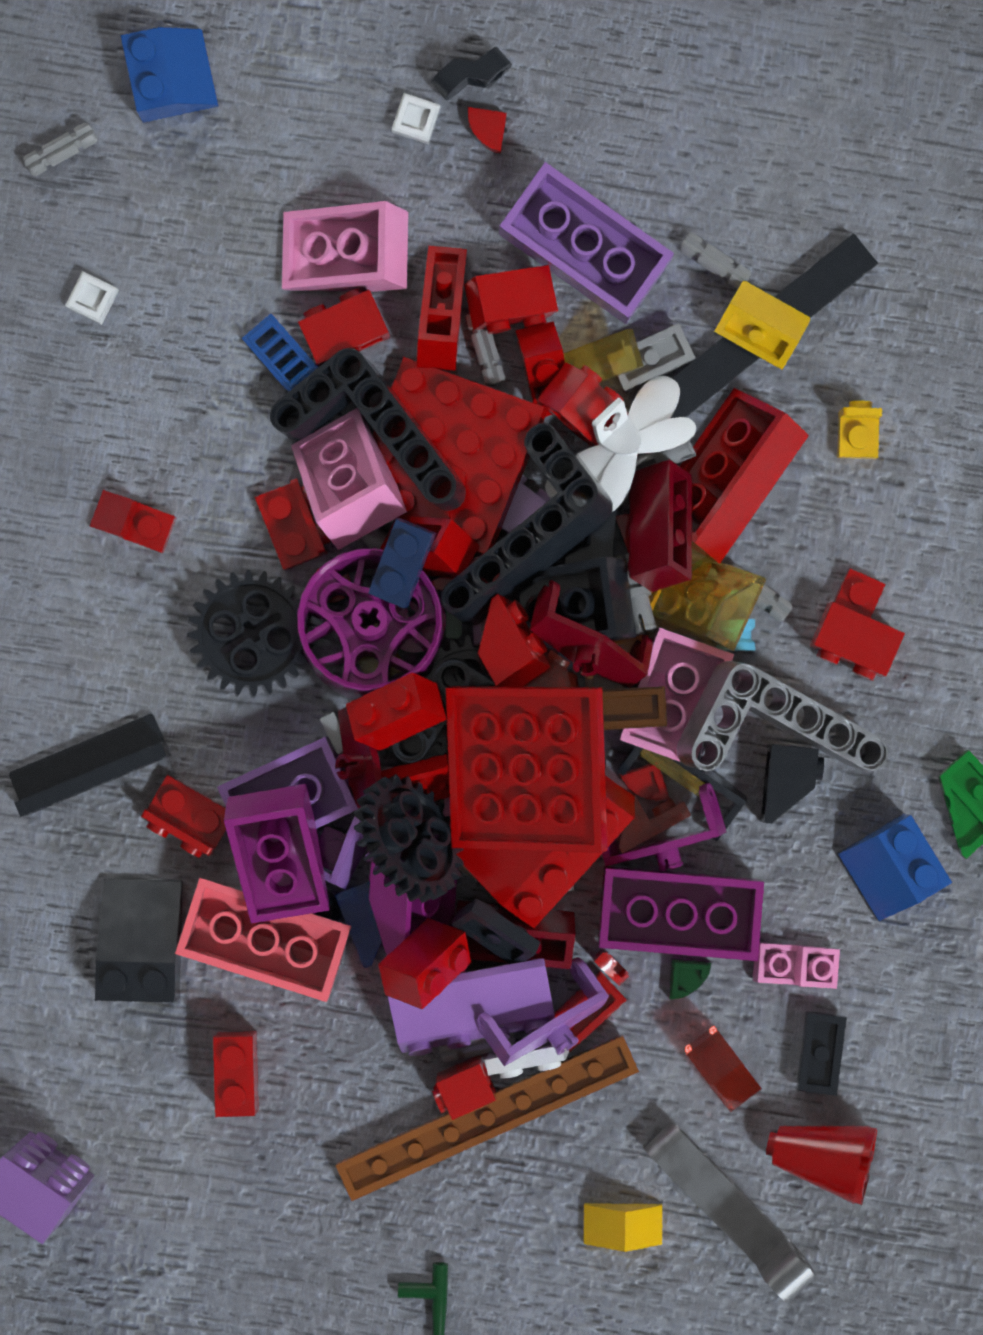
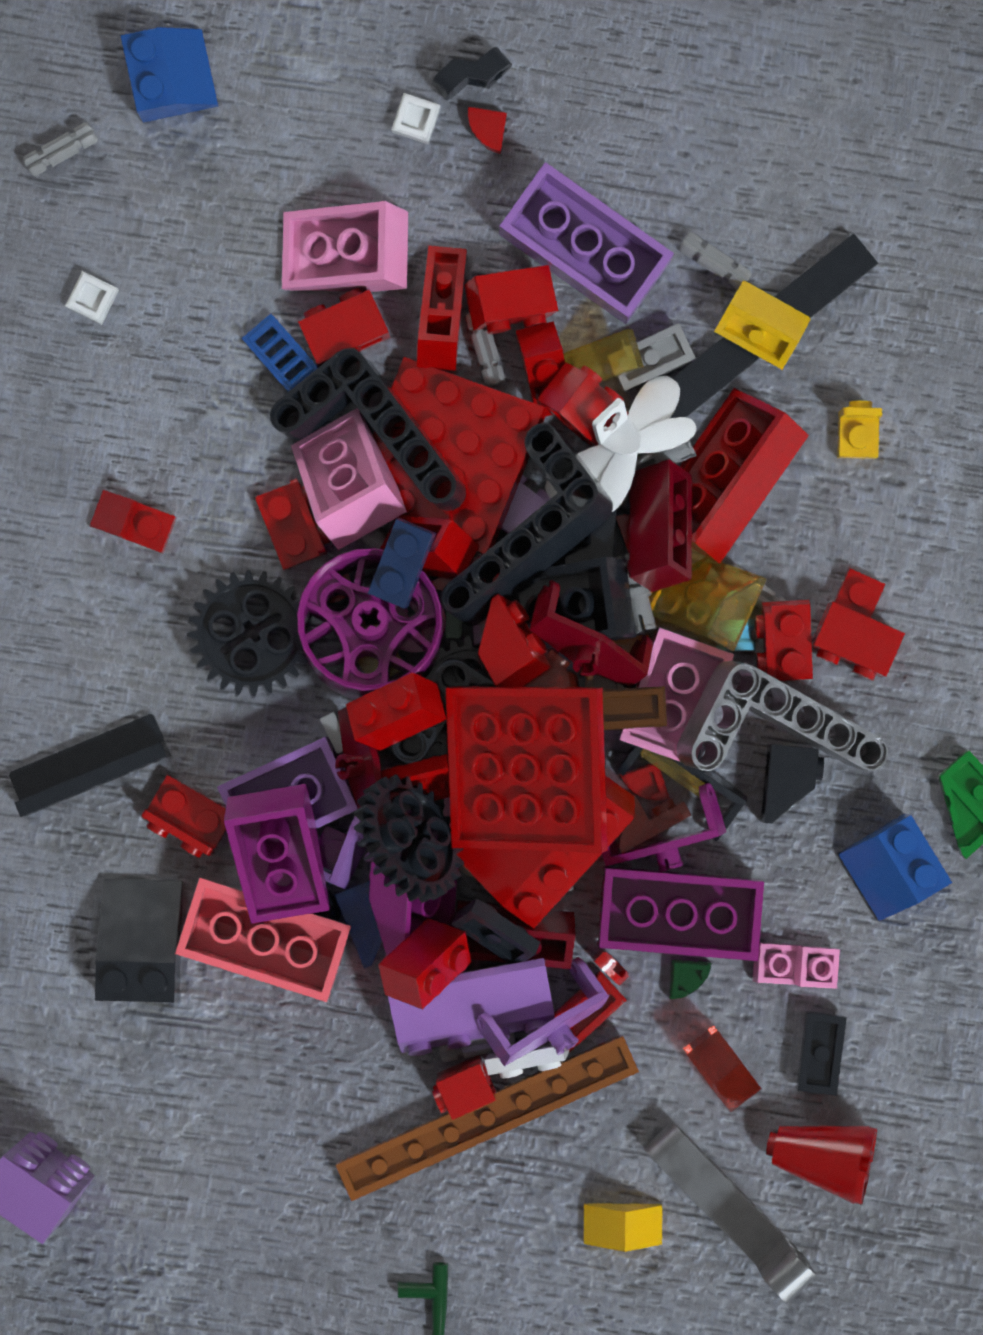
red brick [213,1031,259,1117] -> none
none -> red bracket [755,599,813,681]

